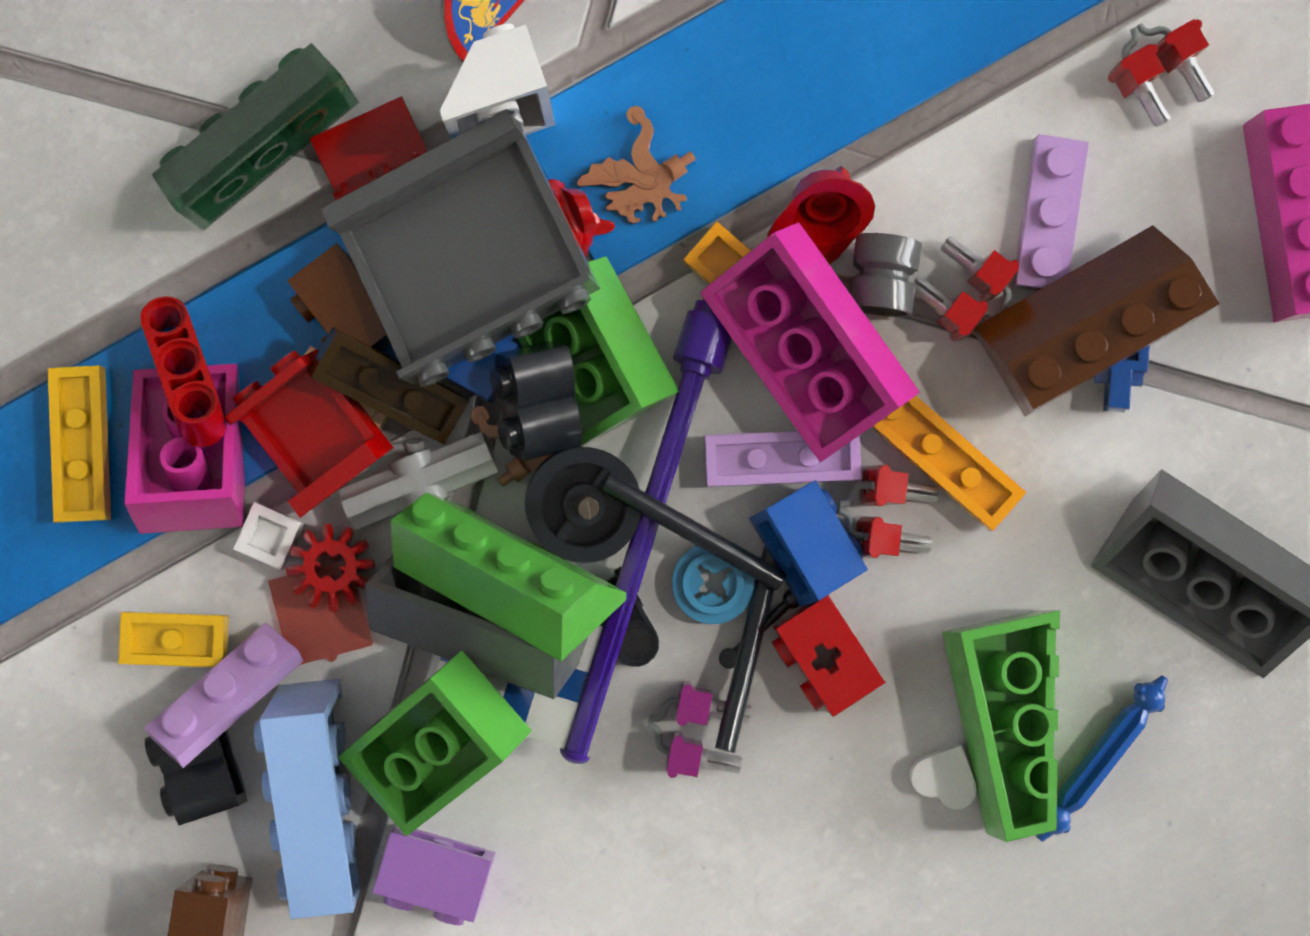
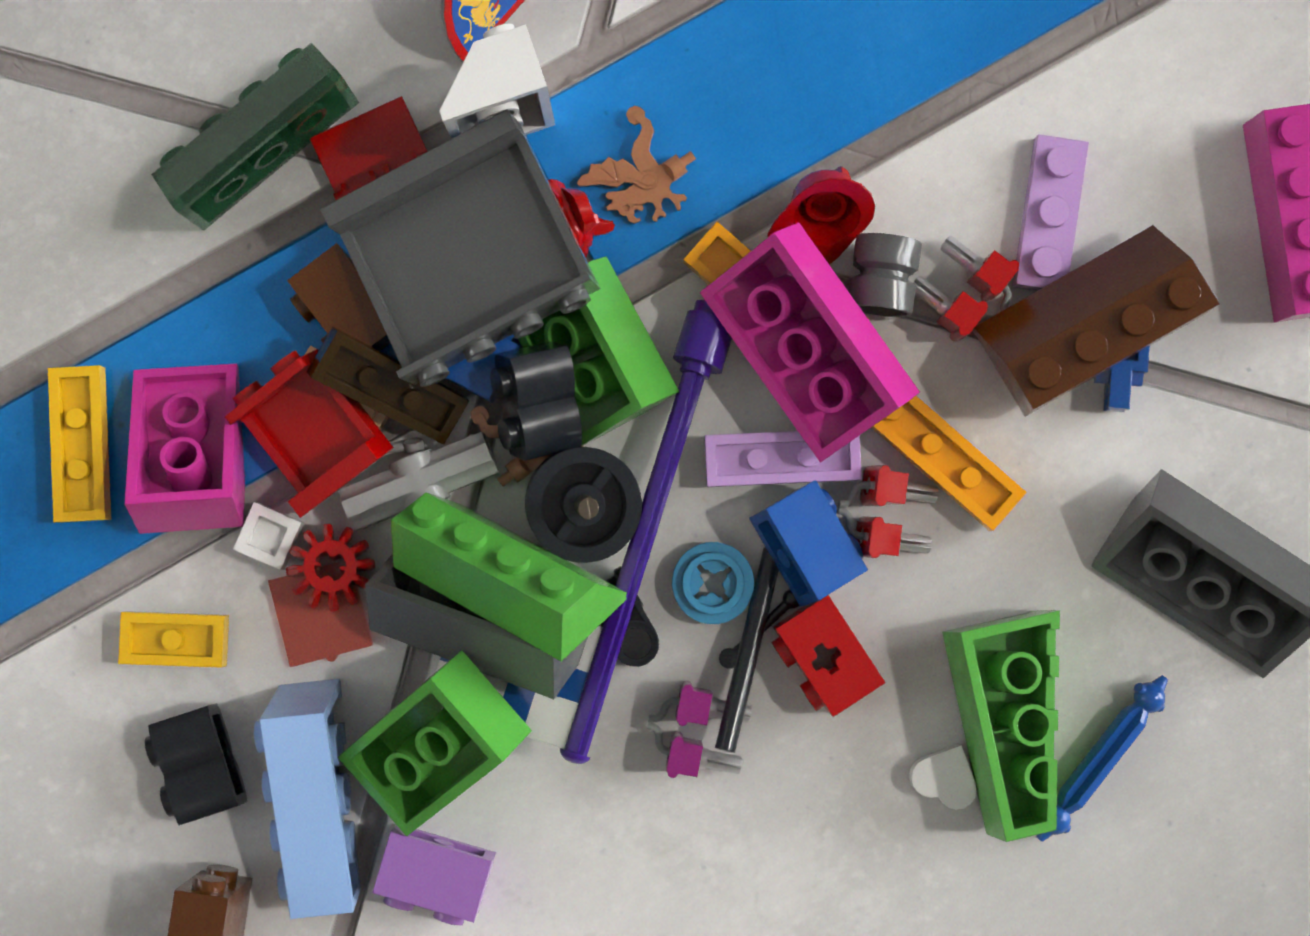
red beam [140,296,227,447] -> none
lavender plate [144,622,303,768] -> none
black bar [599,472,786,591] -> none
red piece [1108,19,1214,127] -> none

